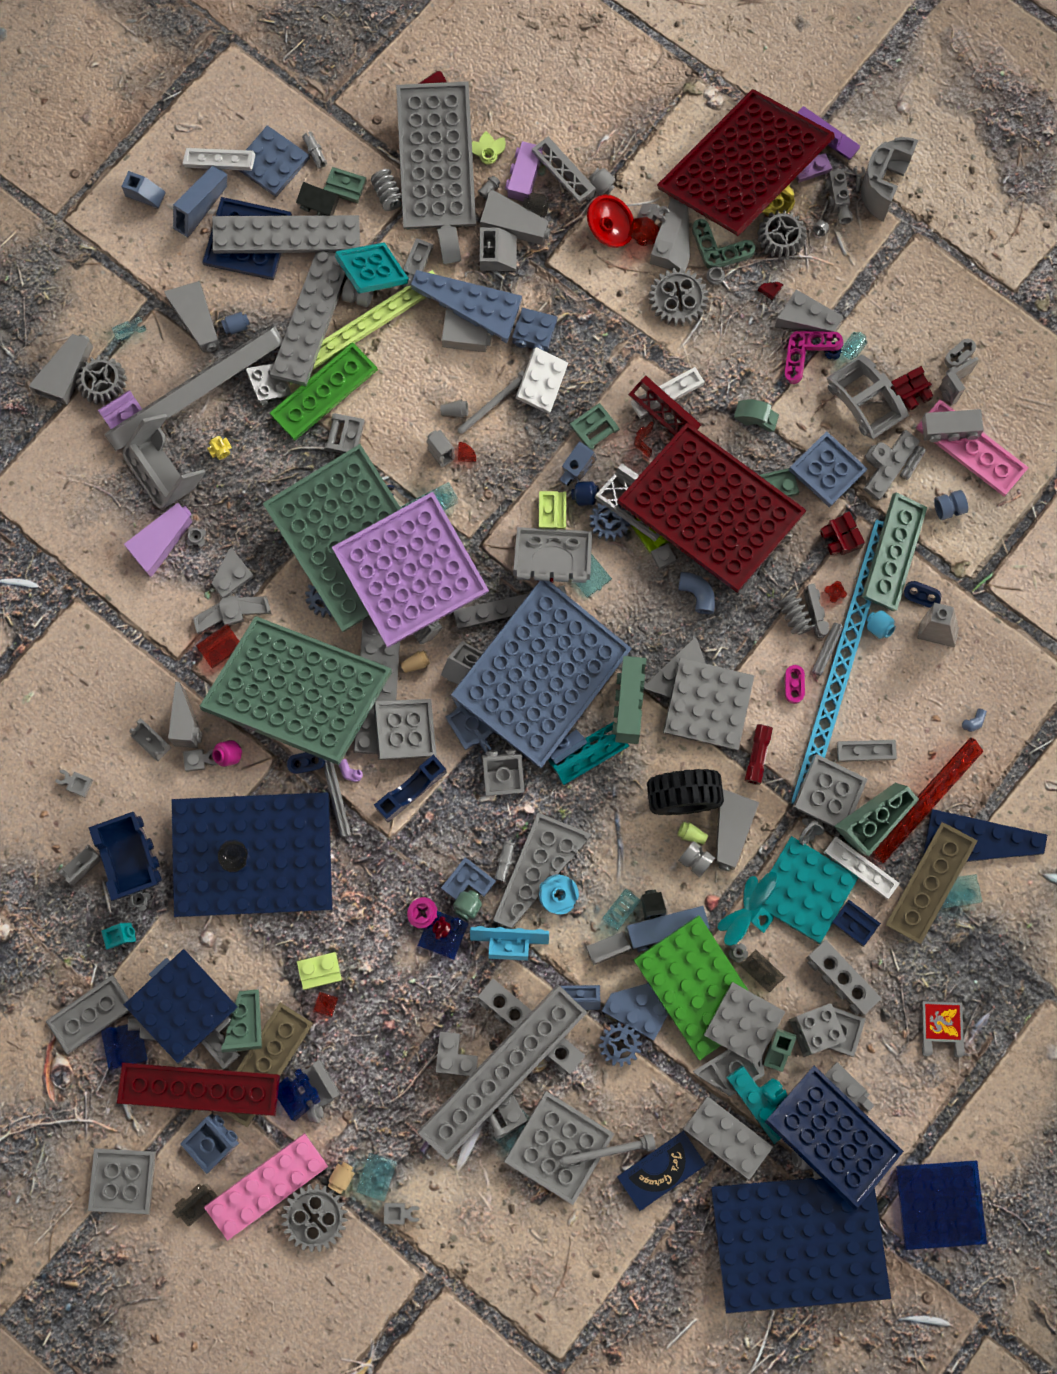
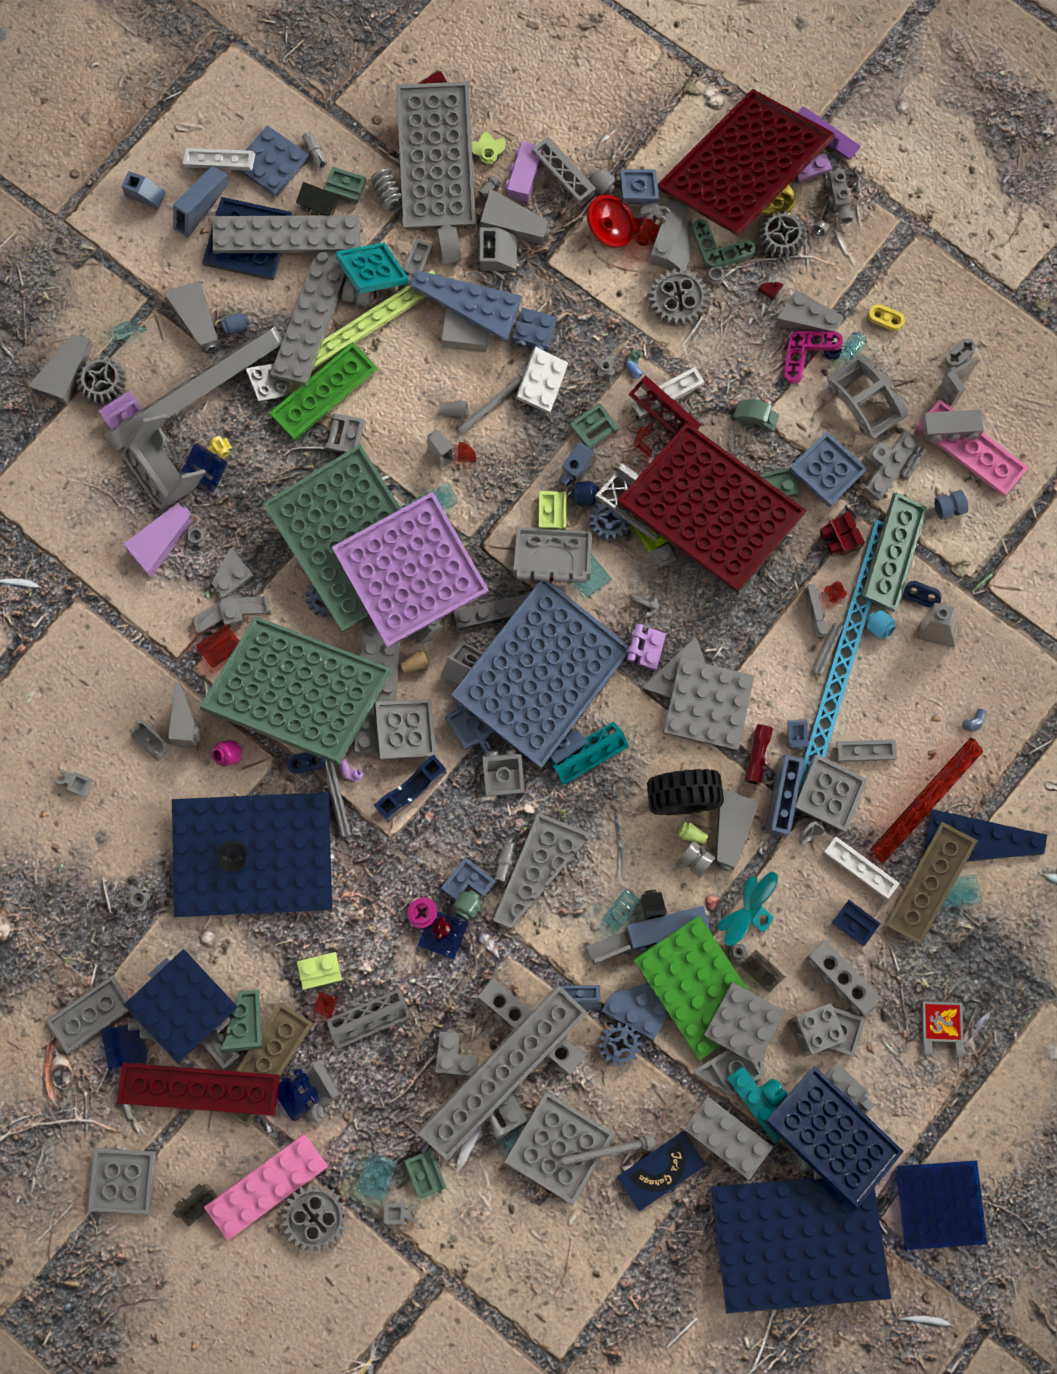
light grey hinge [58,845,102,886] -> none
dark blue cylinder [88,811,162,901] -> none
teal bracket [101,923,136,950] -> none
sand blue plate [180,1113,239,1174] -> none
light grey plate [183,749,218,772] -> none
tan brick [327,1162,355,1194] -> none
medium azure bracket [470,926,549,961] -> none
clear smoke head [522,192,550,217] -> none
medium azure plate [539,874,579,915] -> none
sand green wedge [612,656,647,744] -> none
sand blue cylinder [679,572,715,614] -> none
teal plate [761,836,858,944] -> none
sand green brick [763,1028,797,1072] -> none
light grey piece [778,592,815,635] -> none
dark pink plate [785,665,805,704] -> none
sand green wedge [834,782,919,857] -> none
light grey cylinder [861,137,918,222] -> none
dark red hips [890,366,933,411] -> none
none -> clear blue plate [181,443,228,492]
none -> light grey fence [327,989,411,1049]
none -> sand green plate [404,1149,447,1199]
none -> light grey plate [596,358,615,377]
none -> sand blue plate [619,169,659,203]
none -> arm [626,350,643,379]
none -> lavender plate [627,624,666,670]
none -> light grey piece [629,594,659,618]
none -> sand blue brick [764,755,804,838]
none -> sand blue bracket [787,719,809,750]
none -> light yellow plate [868,304,905,331]

